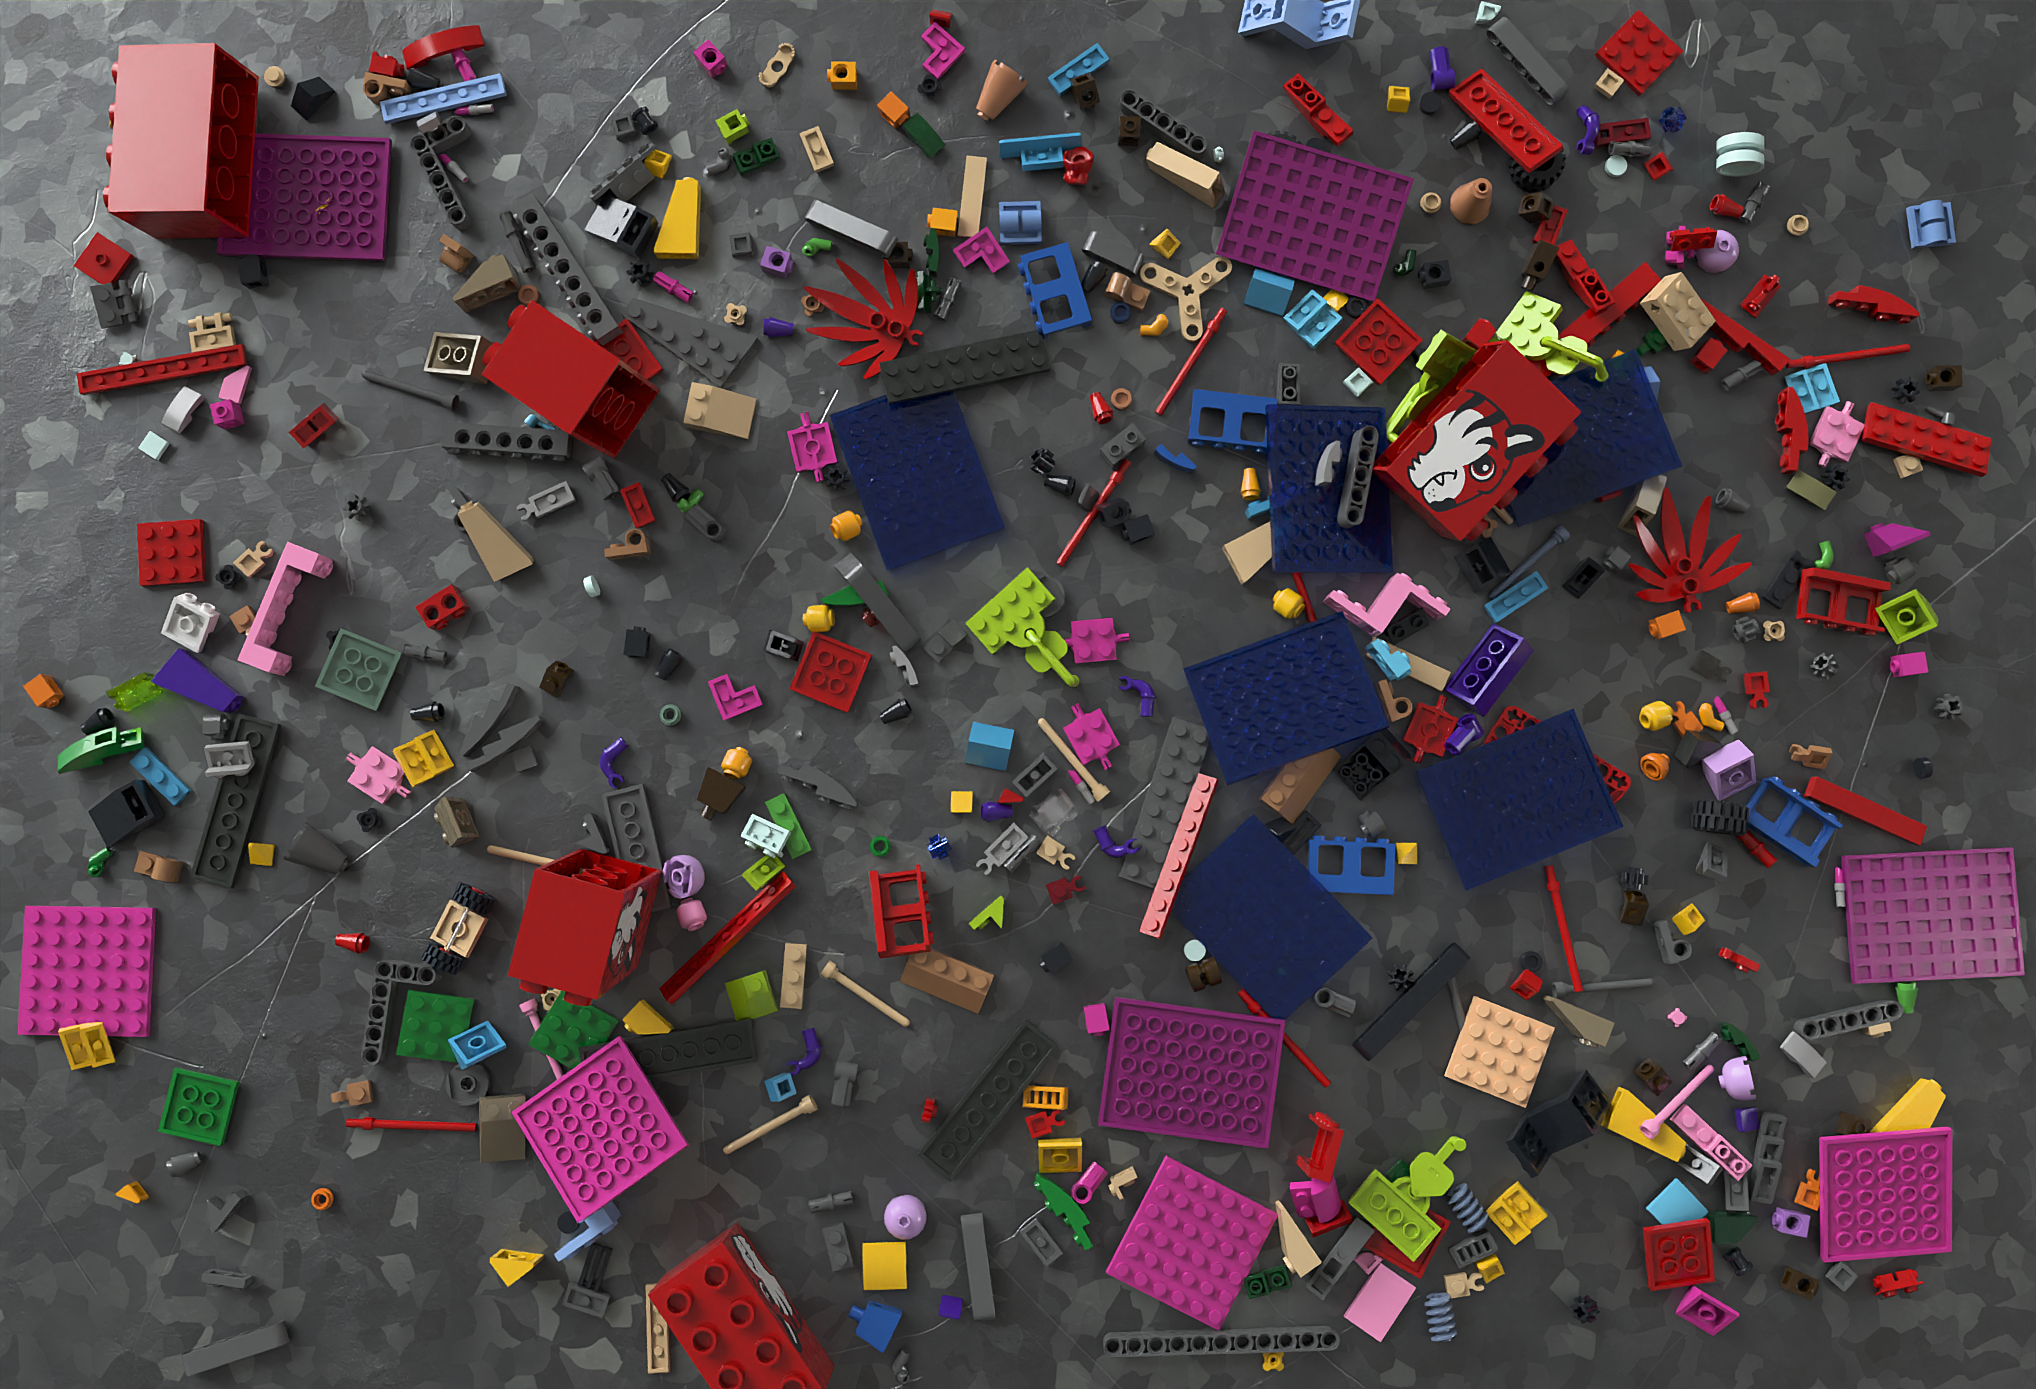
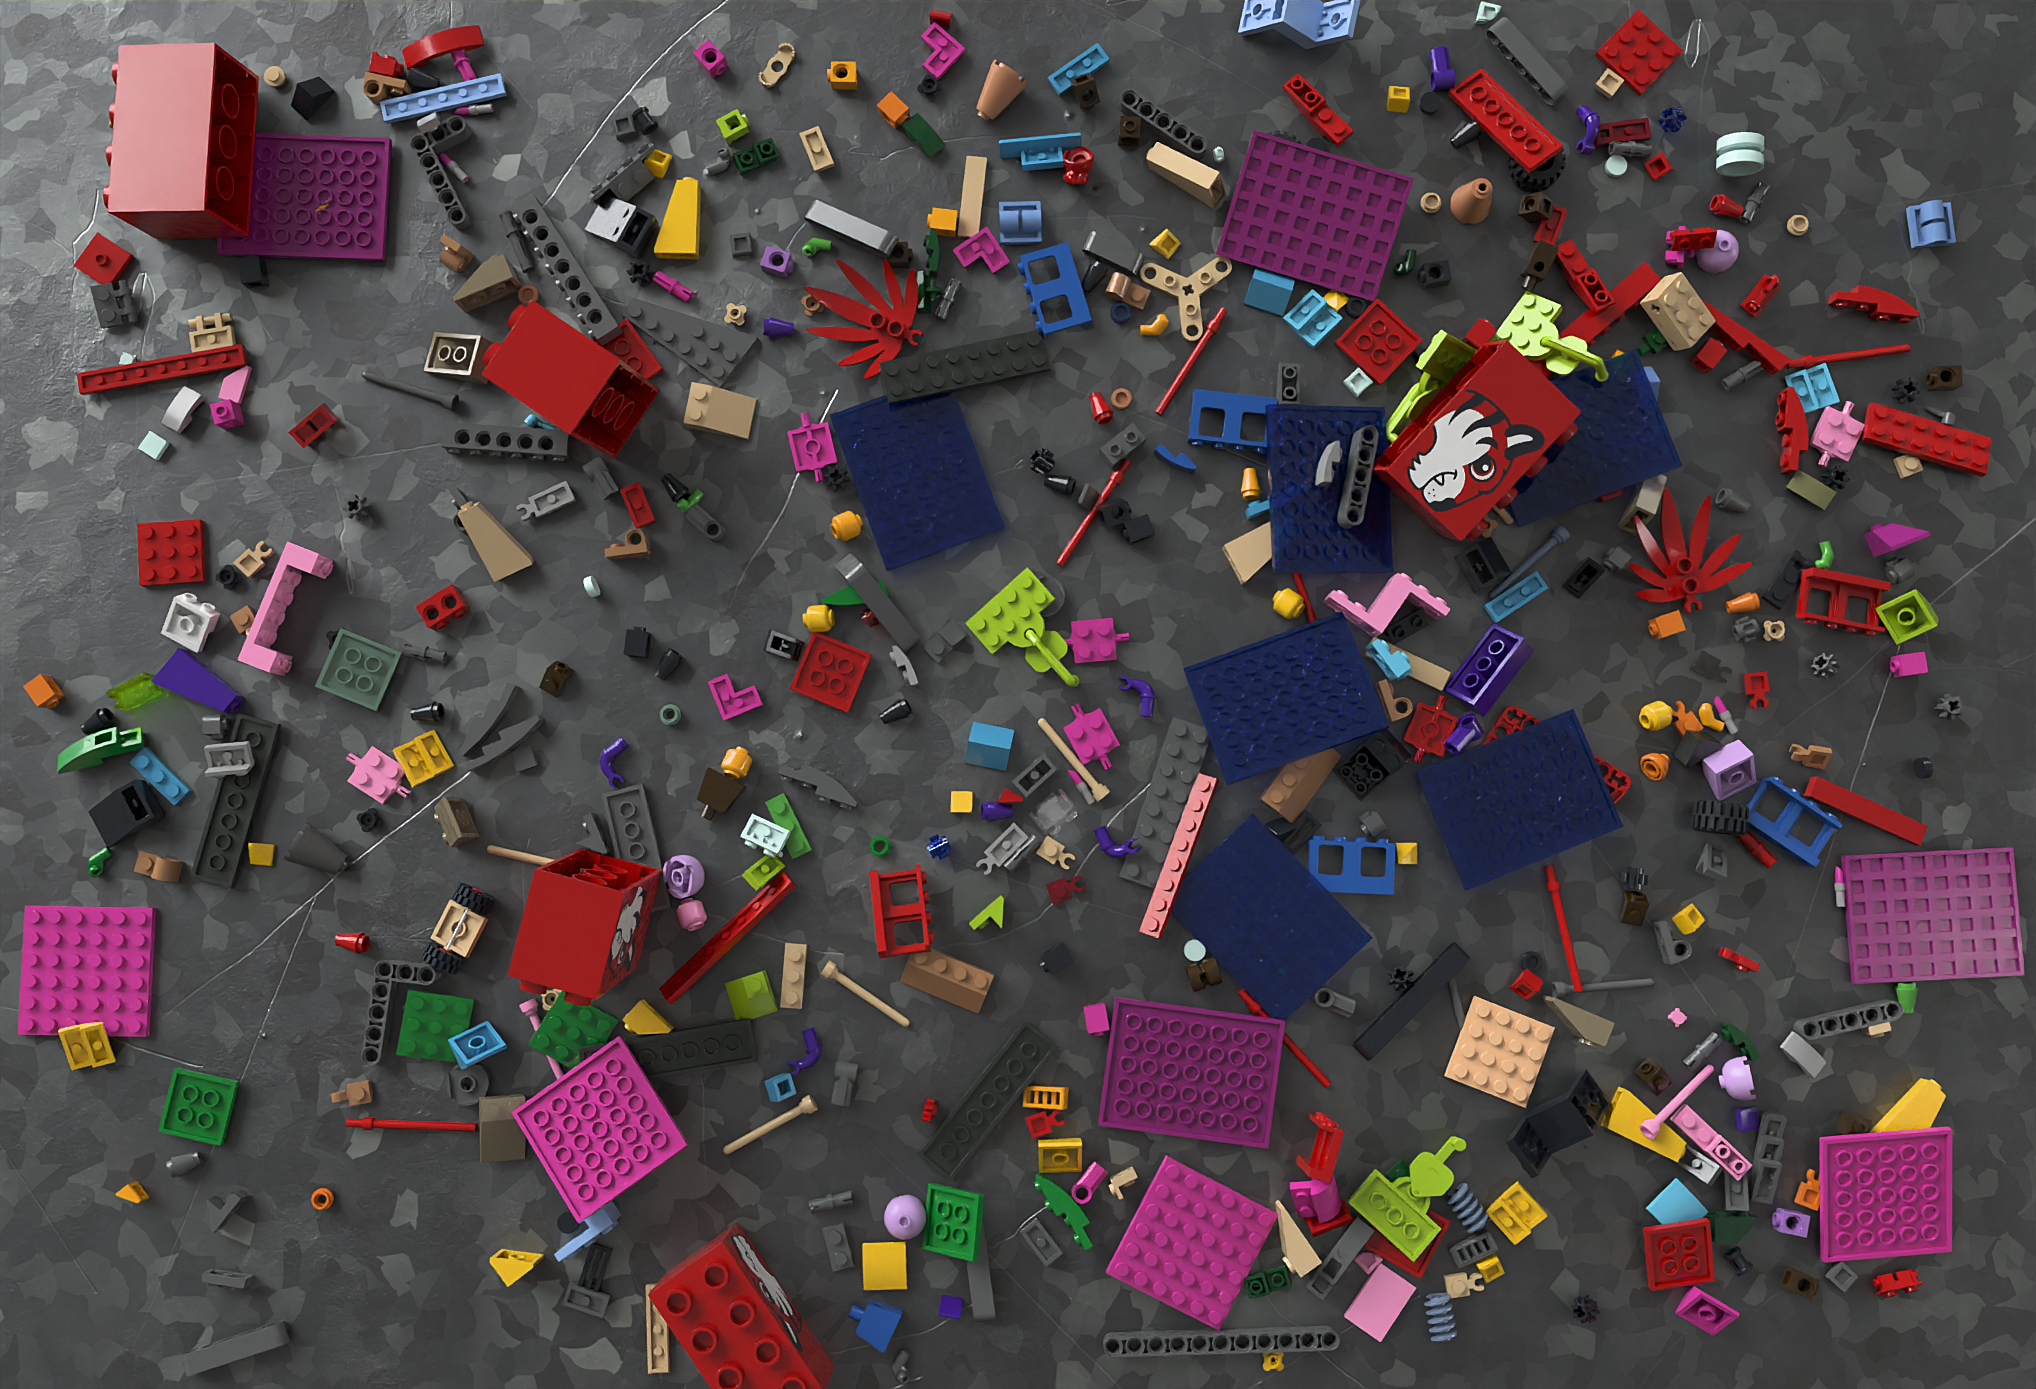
none -> green plate [922,1183,984,1262]

